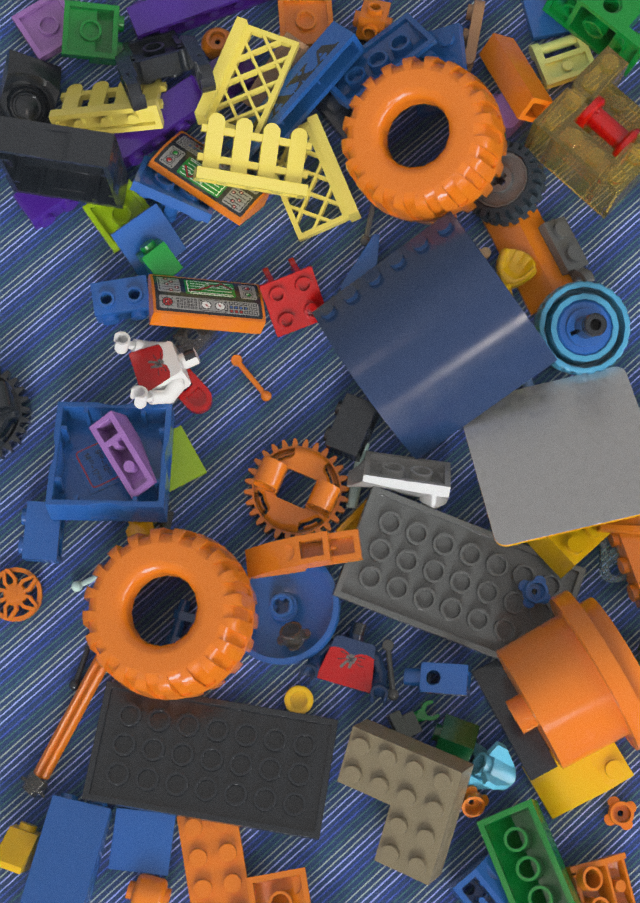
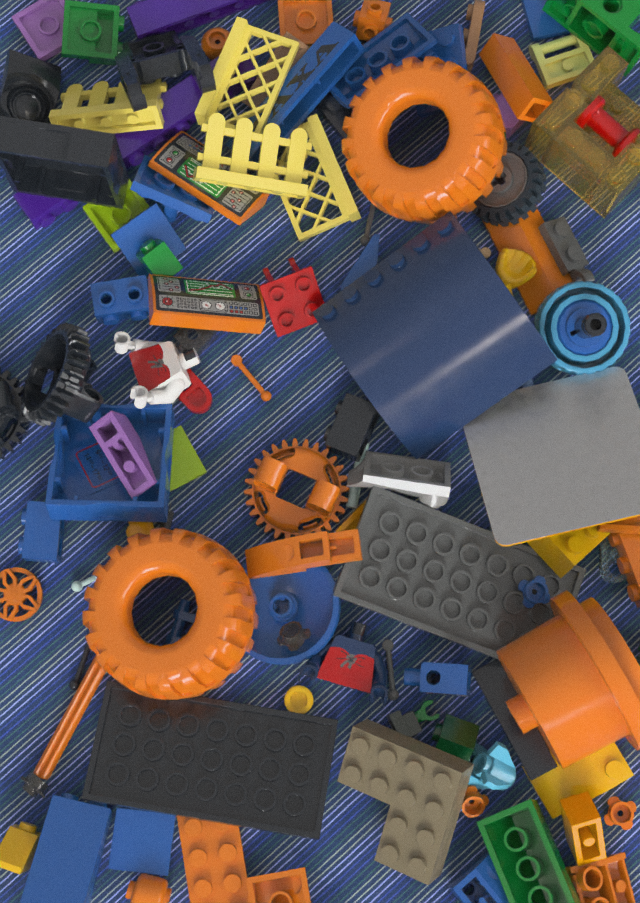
none -> black piece [21,323,104,427]
none -> light orange brick [559,791,607,866]

